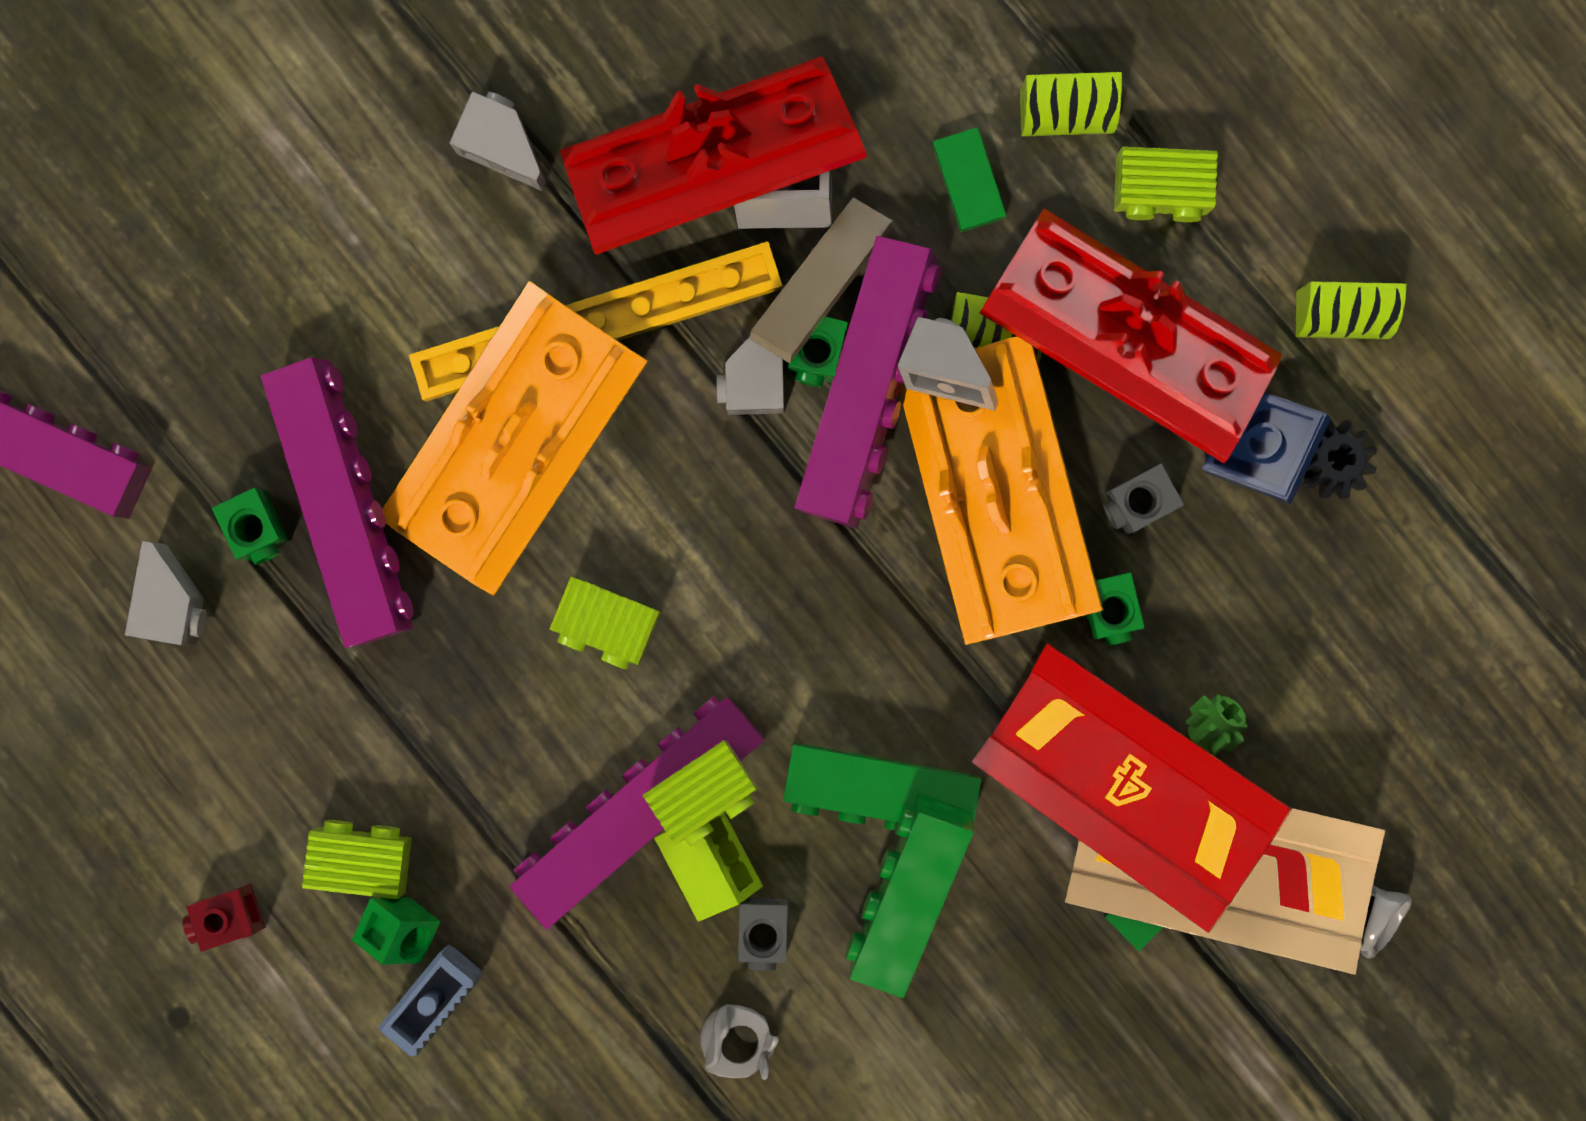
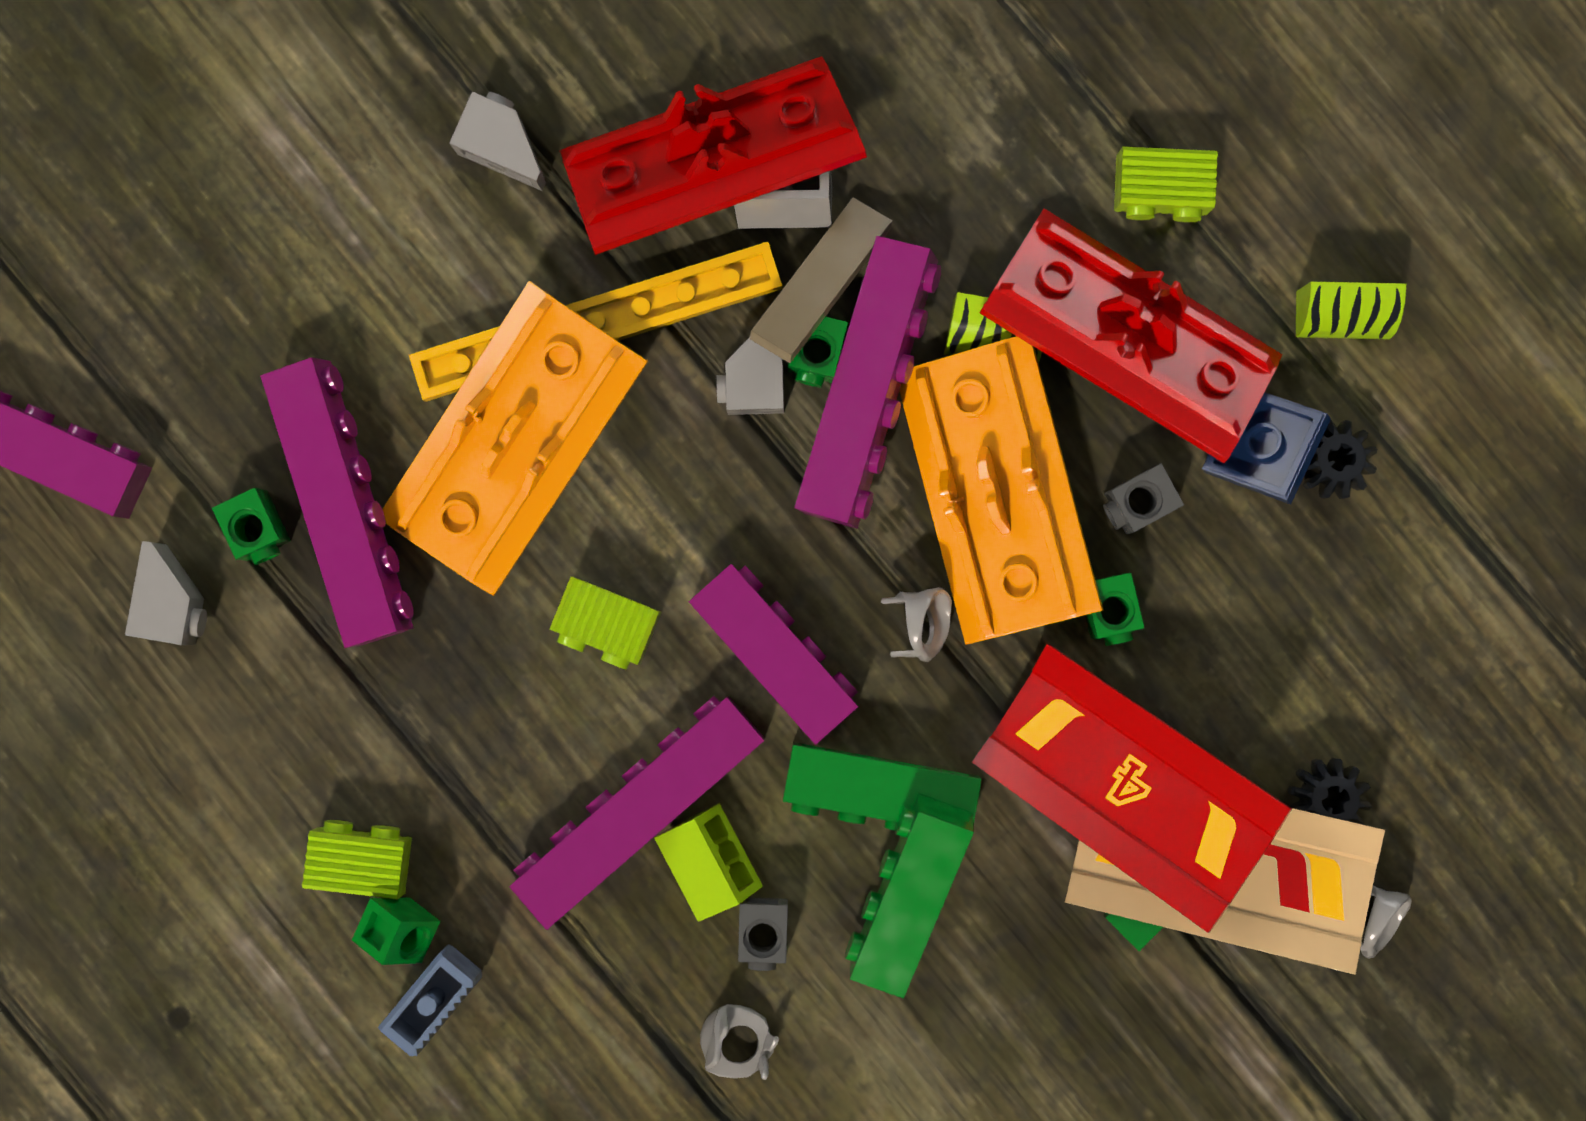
dark red brick [183,883,266,952] -> none
lime brick [643,740,759,846] -> none
light grey slope [898,317,998,411] -> none
green tile [932,127,1006,233] -> none
lime brick [1020,72,1122,136] -> none
bright green gear [1186,694,1247,755] -> none
none -> magenta brick [688,564,858,745]
none -> light grey piece [881,587,952,662]
none -> black gear [1288,758,1372,825]

